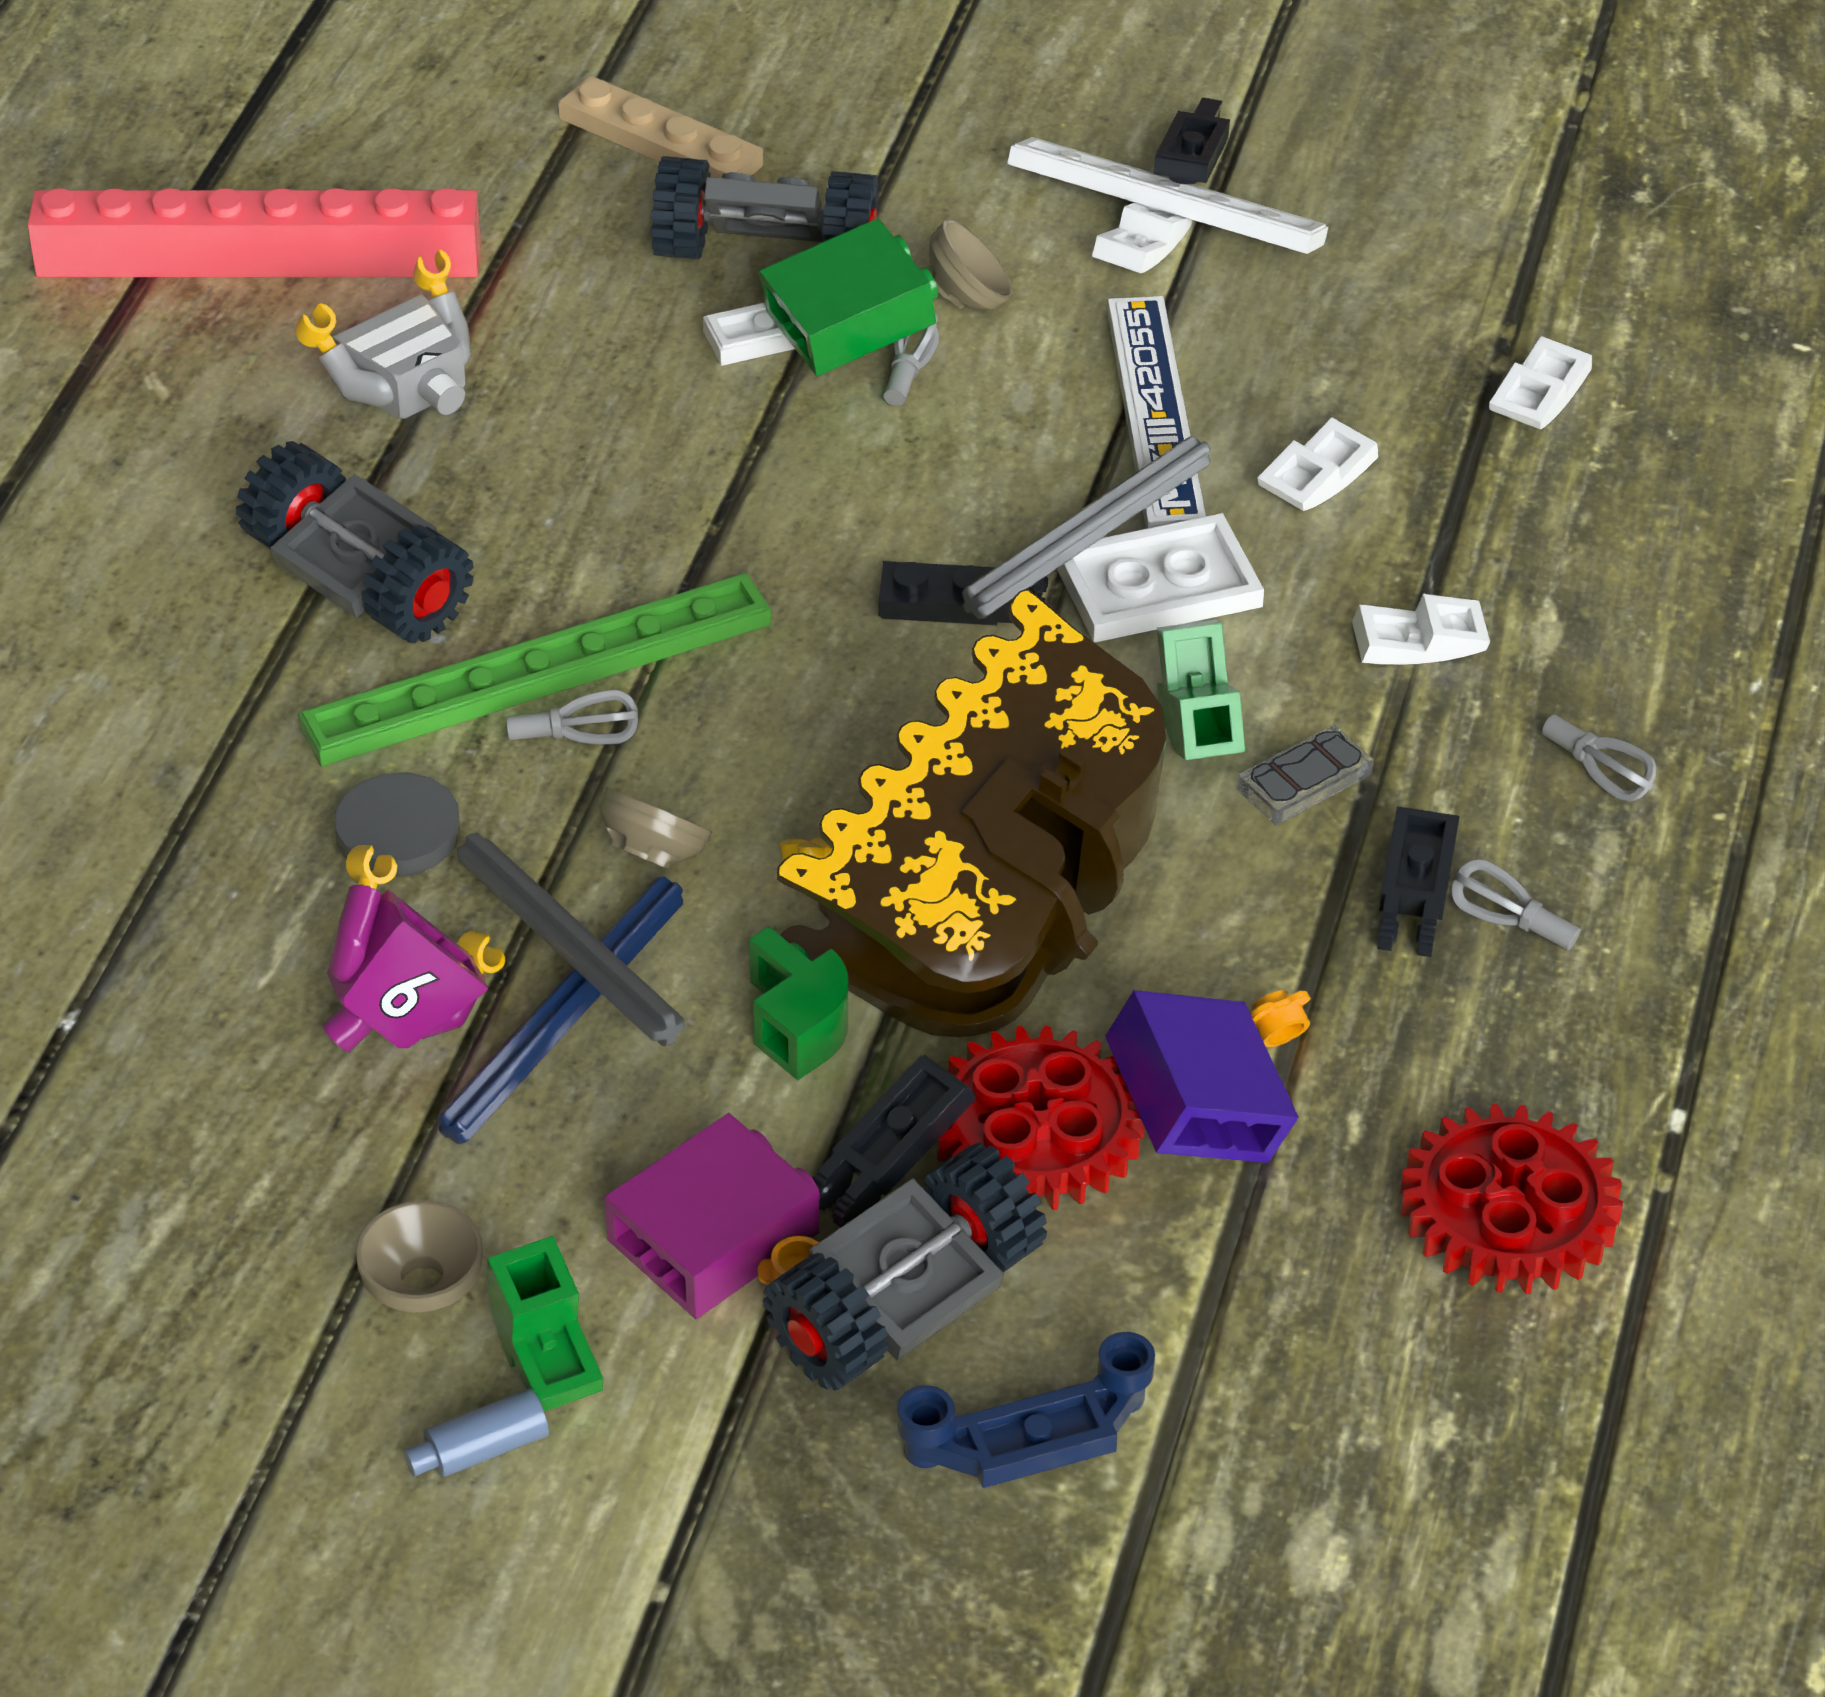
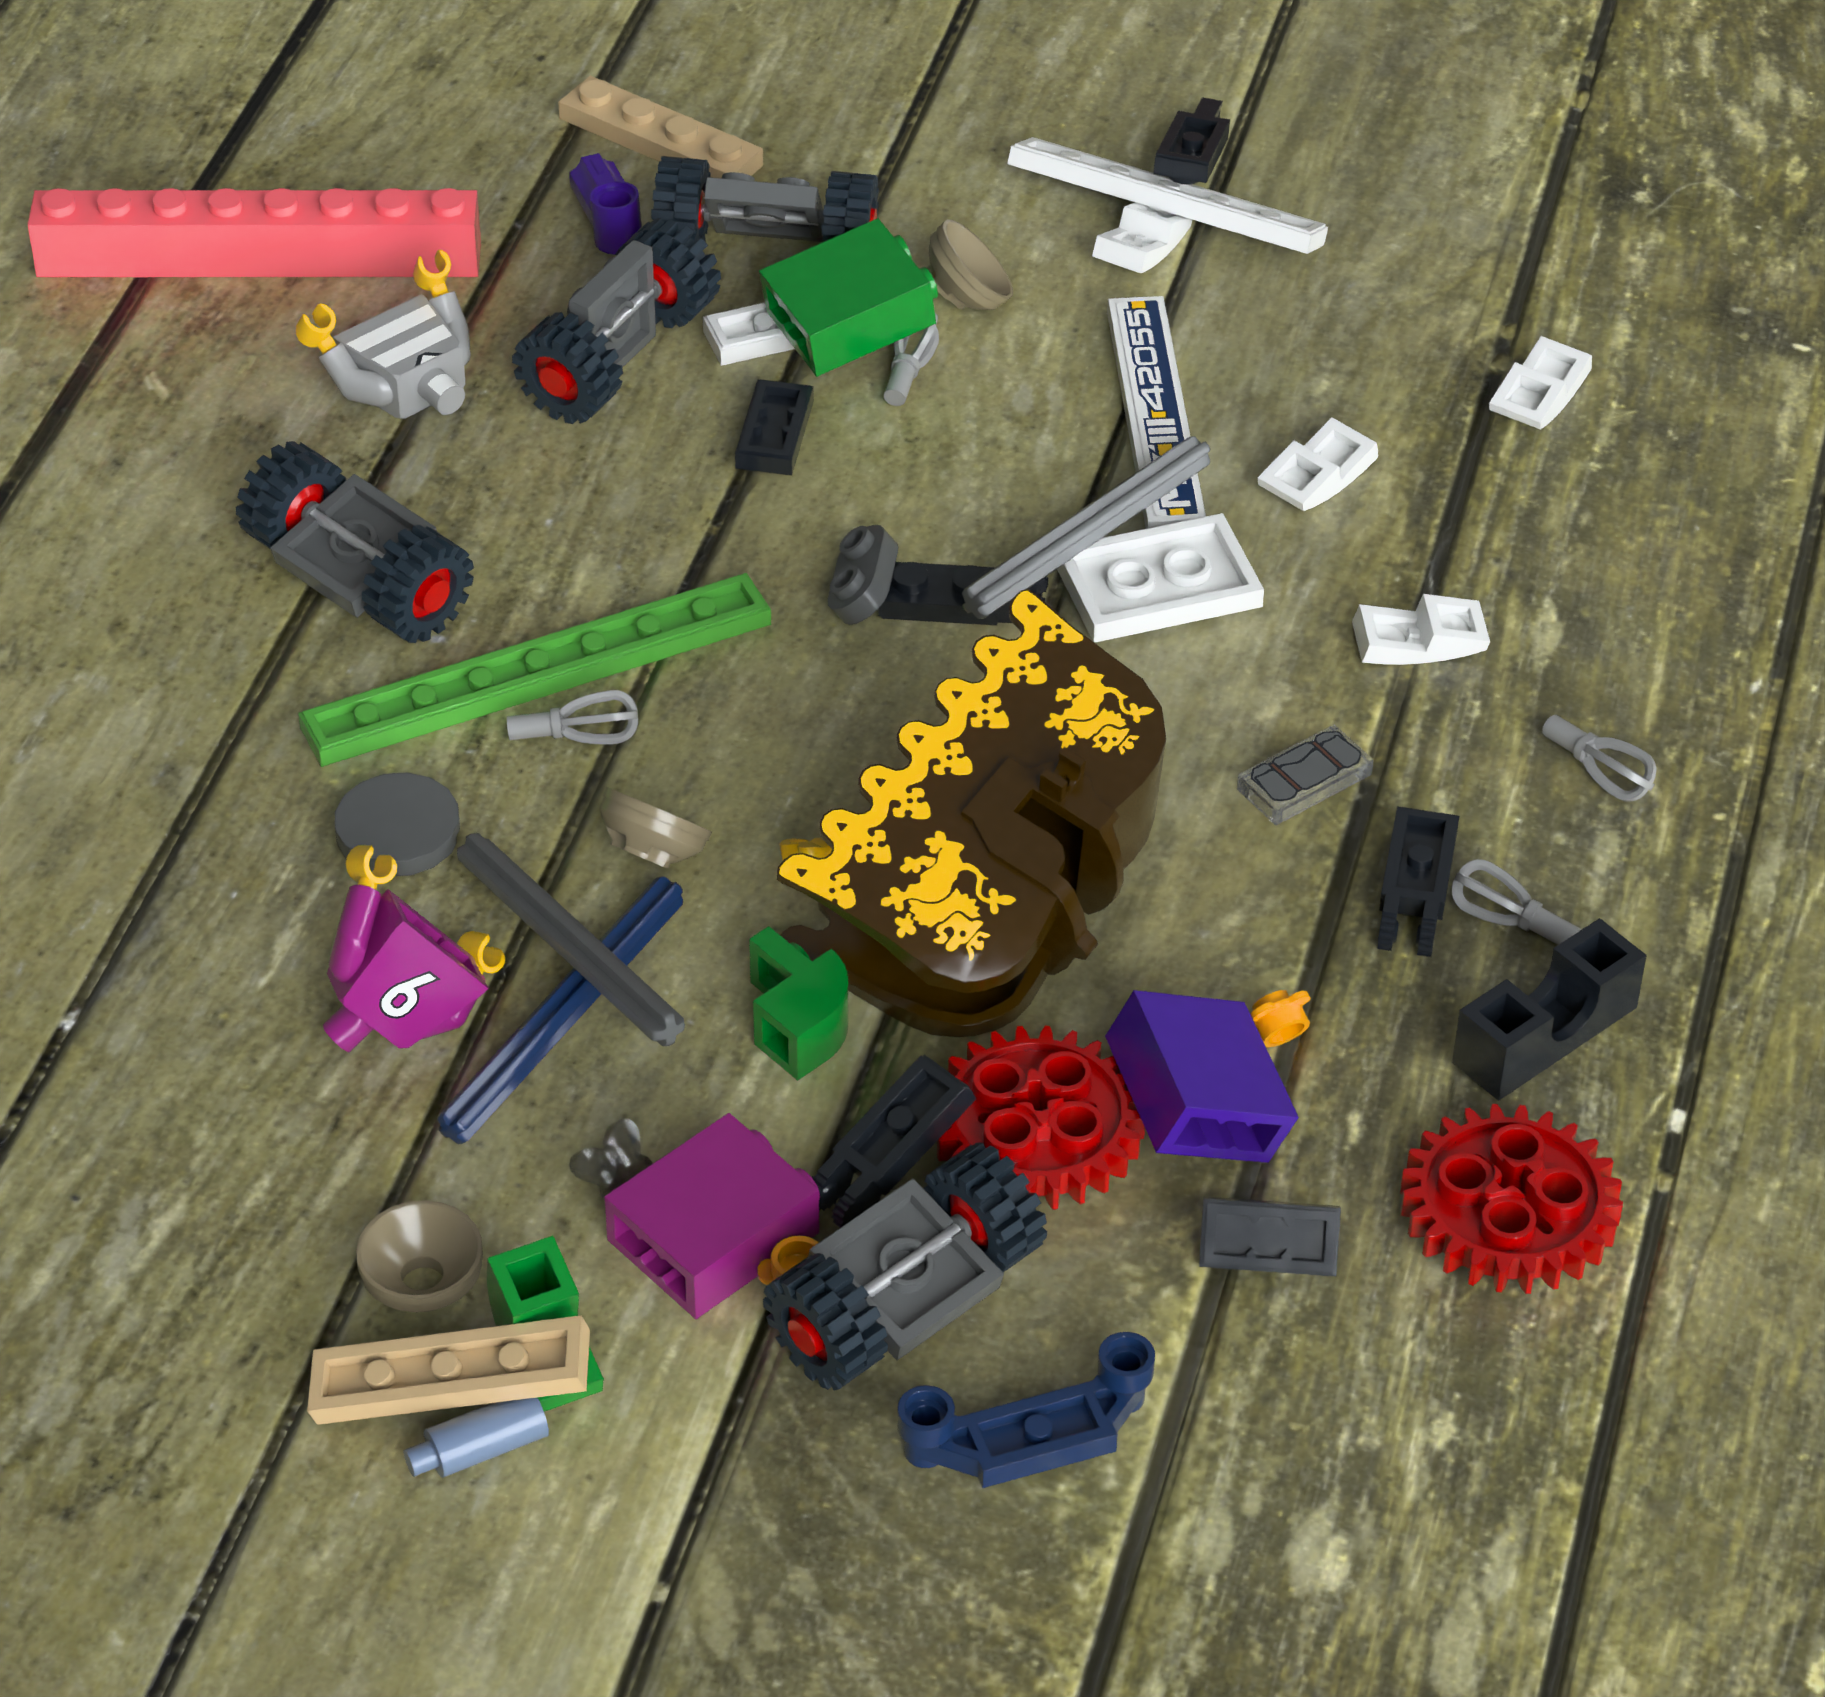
brick [1157,619,1246,760] -> none
none -> tan plate [307,1315,590,1425]
none -> plate [512,218,721,424]
none -> dark purple piece [569,153,642,254]
none -> clear smoke piece [569,1118,653,1201]
none -> black plate [735,379,814,476]
none -> dark grey plate [827,525,899,625]
none -> black plate [1199,1196,1341,1277]
none -> black arch [1452,918,1647,1101]

